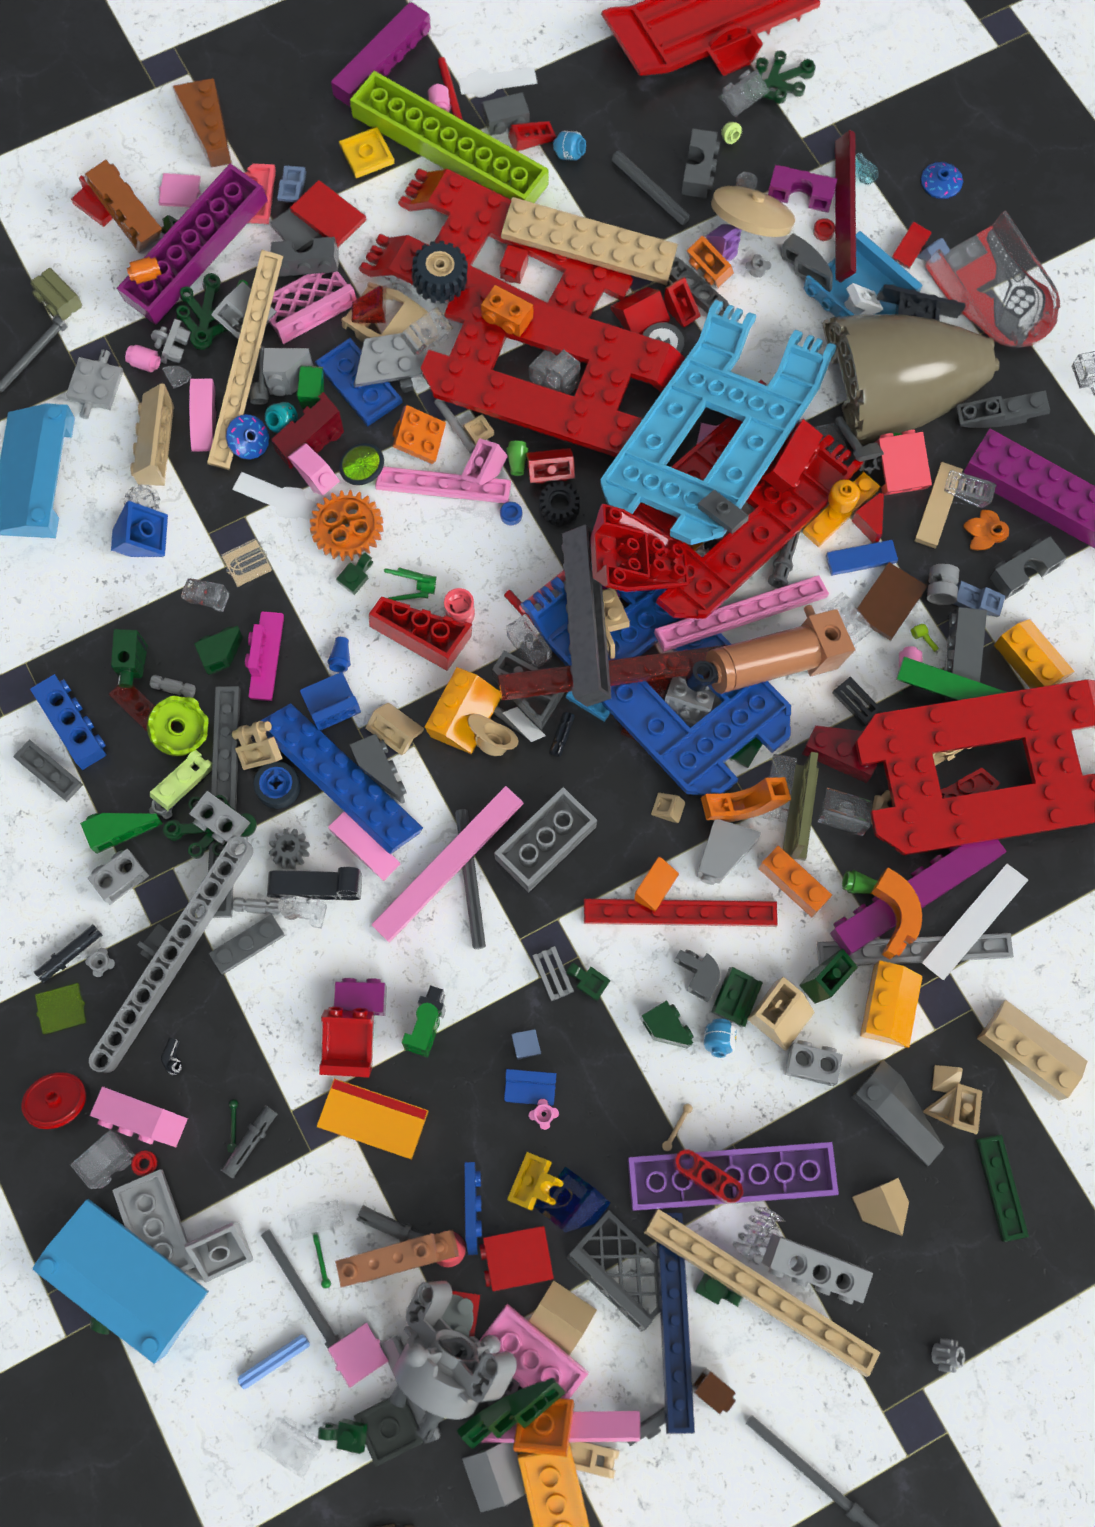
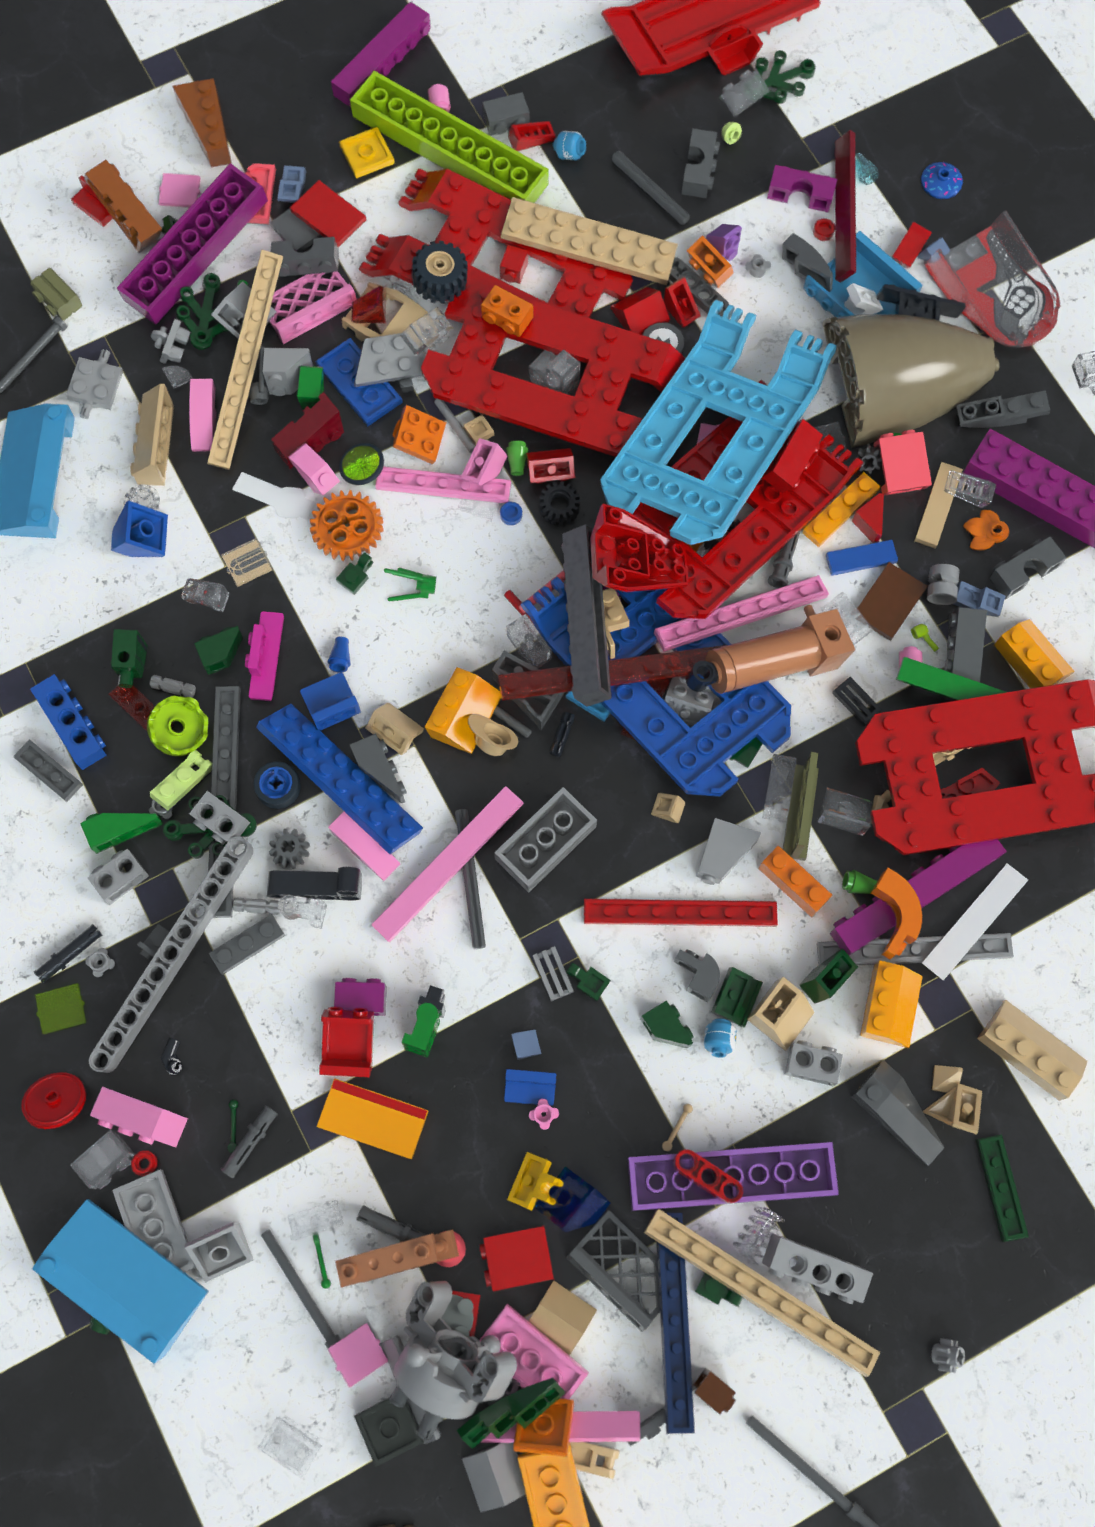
bright pink brick [125,345,161,372] -> none
orange brick [127,256,162,284] -> none
blue dish [226,414,269,460] -> none
tan plate [232,721,282,770] -> none
light blue axle [237,1334,310,1389] -> none
teal head [265,402,298,433] -> none
dark green plate [318,1419,367,1454] -> none
red wedge [369,596,472,671] -> none
red bar [438,57,463,120] -> none
coral wheel [444,588,475,623] -> none
white sticker [458,67,537,97] -> none
blue wing [465,1162,482,1255] -> none
white sticker [503,707,546,742] -> none
orange slope [634,857,679,911] -> none
dark grey plate [698,490,749,534] -> none
orange arch [701,777,791,822] -> none
tan dish [711,186,795,237] -> none
clear tile [736,172,757,190] -> none
dark red wedge [802,725,877,783] -> none
light orange head [828,479,860,513] -> none
dark grey piece [835,417,884,462] -> none
tan slope [852,1178,909,1236] -> none

